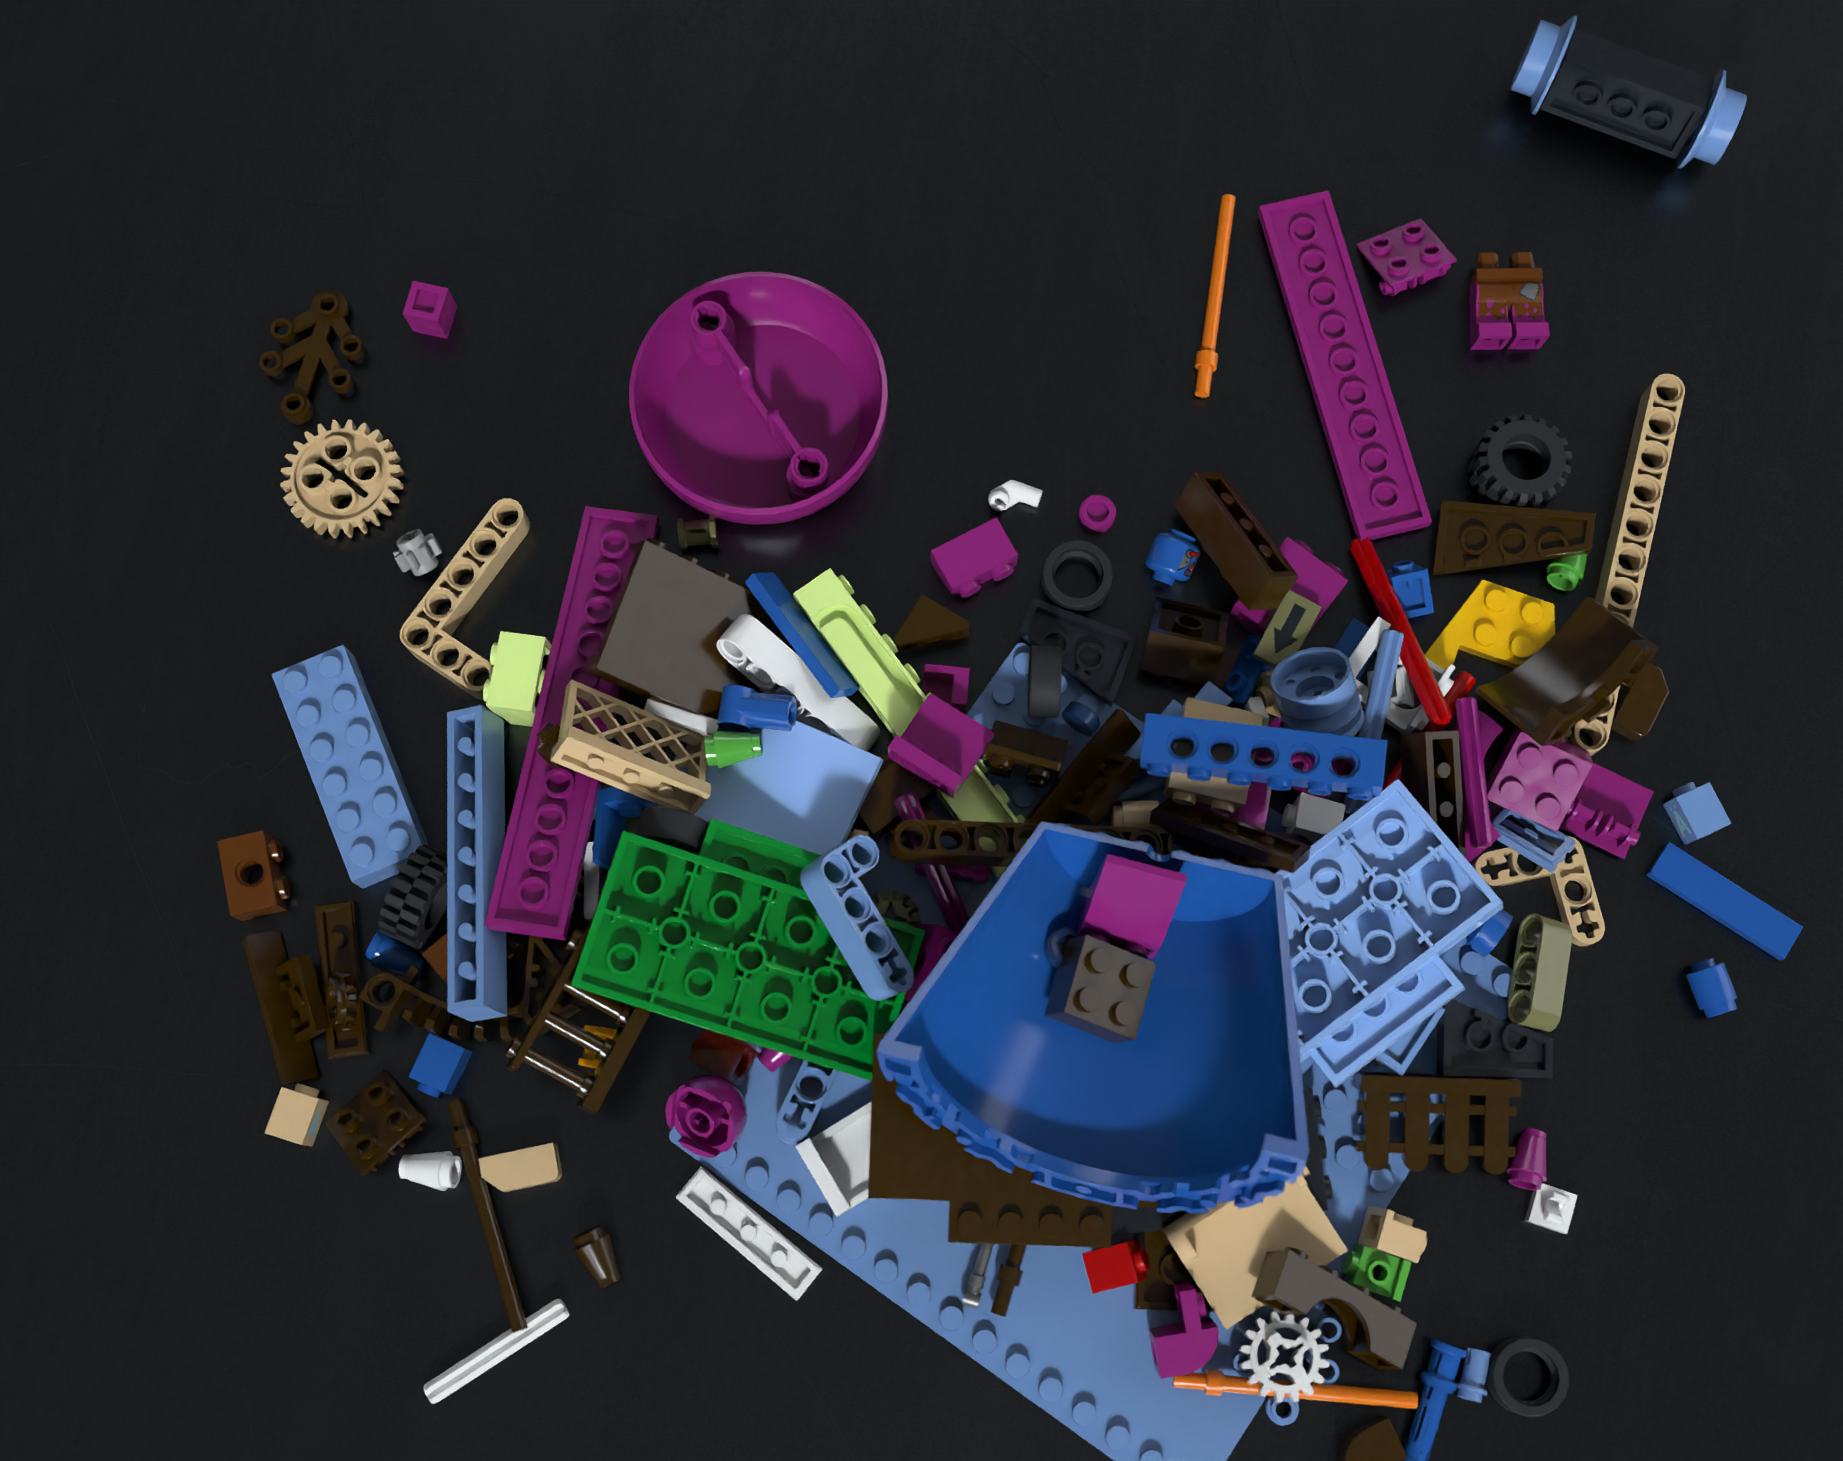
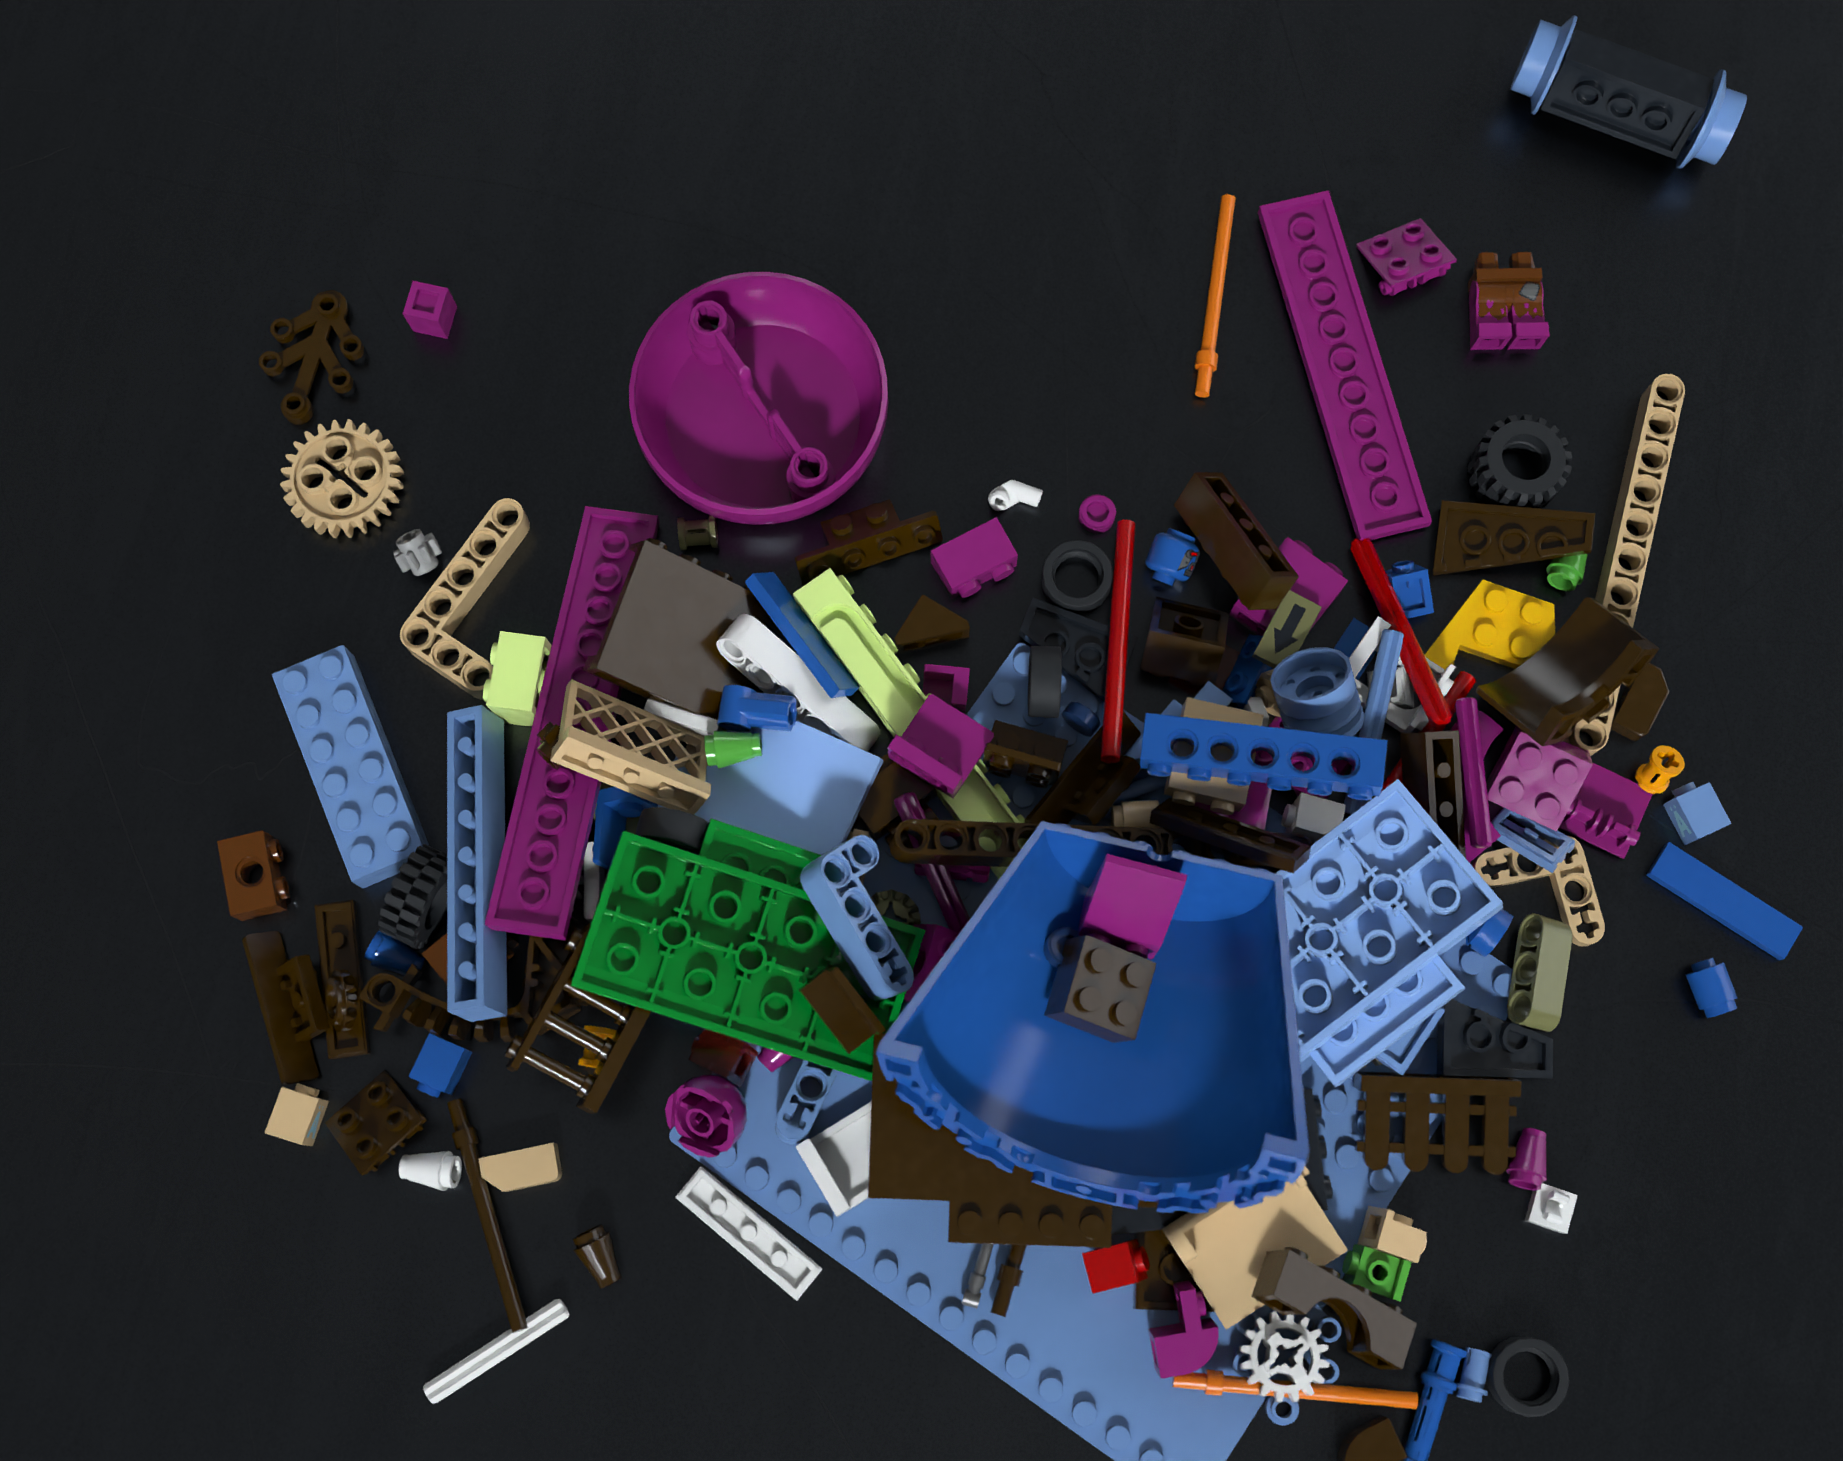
none -> dark brown bracket [795,499,943,586]
none -> dark brown panel [799,965,886,1054]
none -> red piece [1101,519,1135,763]
none -> light orange bush [1635,745,1685,794]

